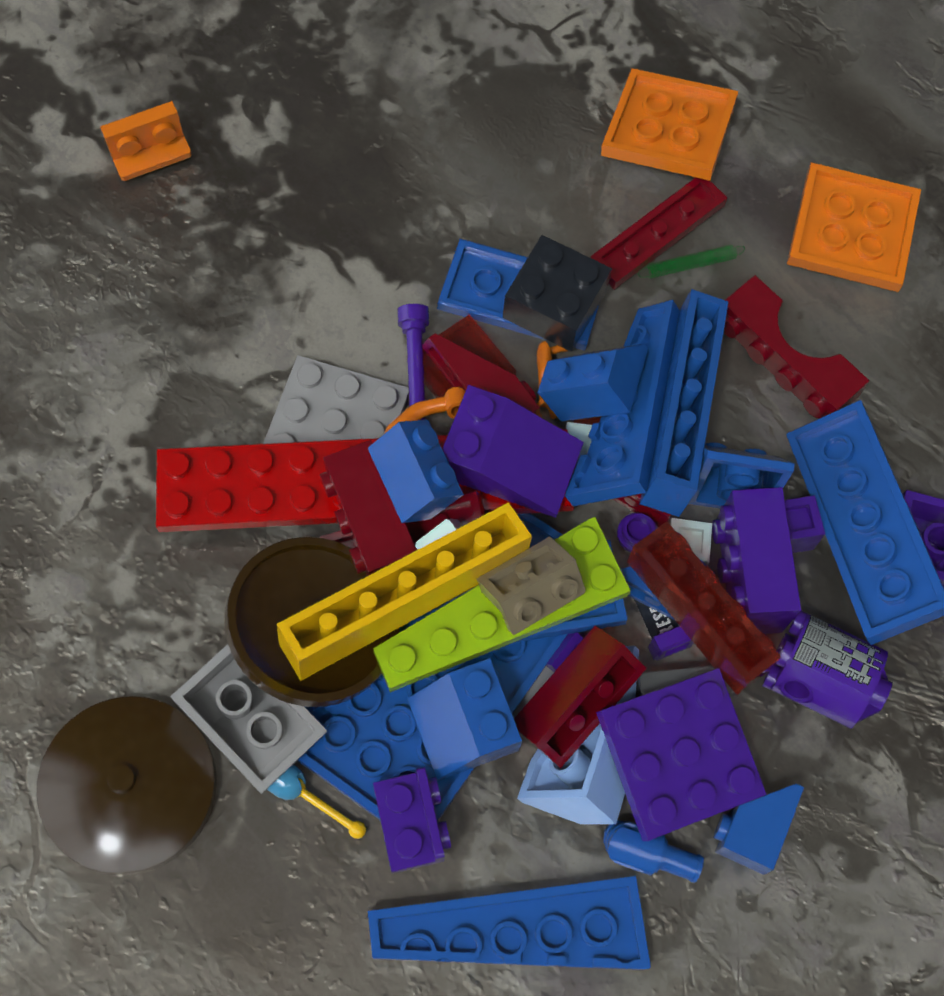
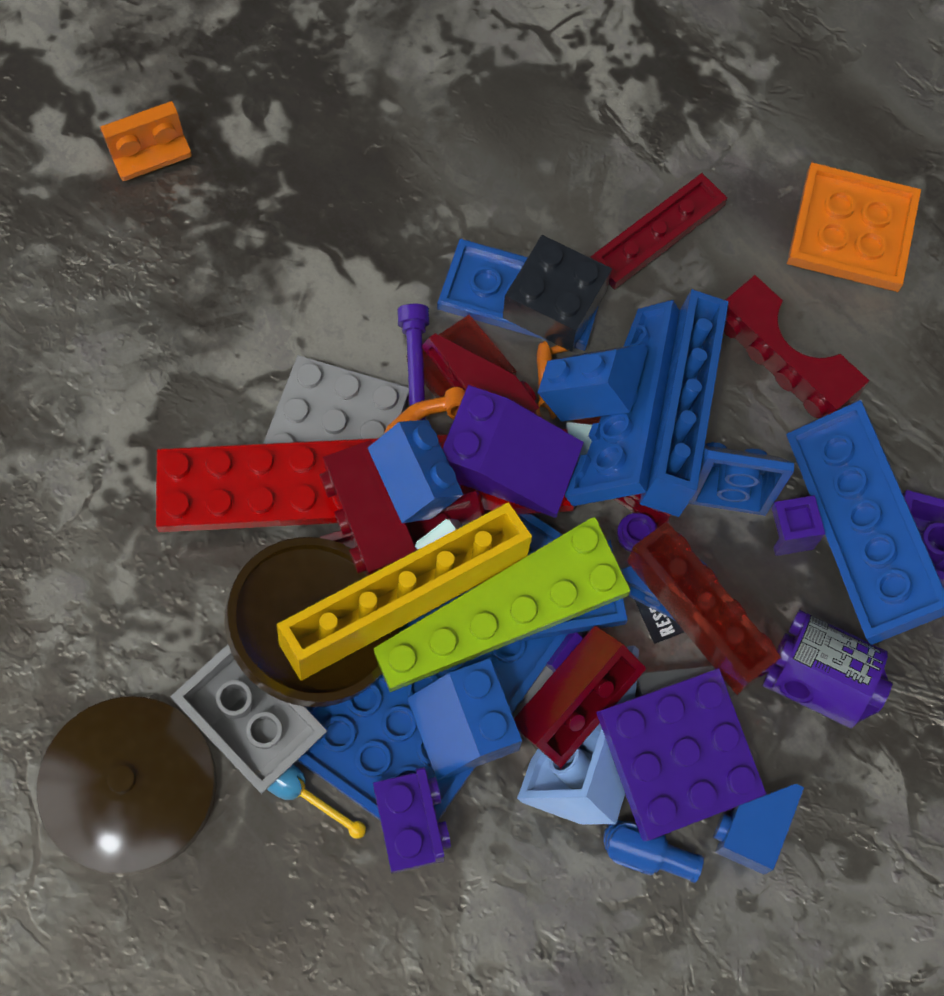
blue wing [368,876,651,970] -> none
dark tan bracket [477,536,586,635] -> none
orange plate [601,68,739,181] -> none
green piece [638,245,745,279] -> none
dark purple tile [648,622,699,661] -> none
light aqua tile [667,518,713,565] -> none
dark purple brick [712,487,801,636] -> none

